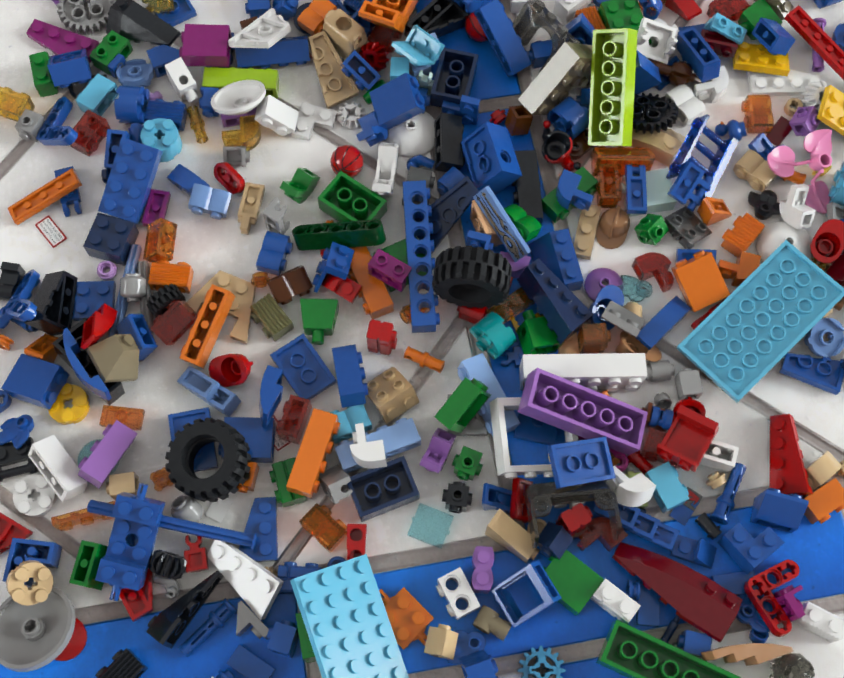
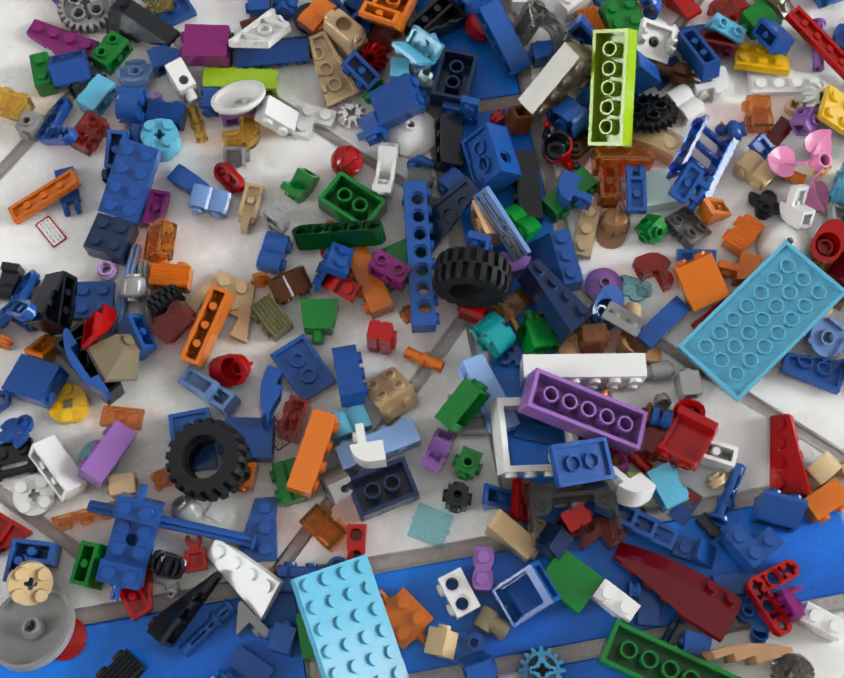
blue tile [108,53,126,79] -> none

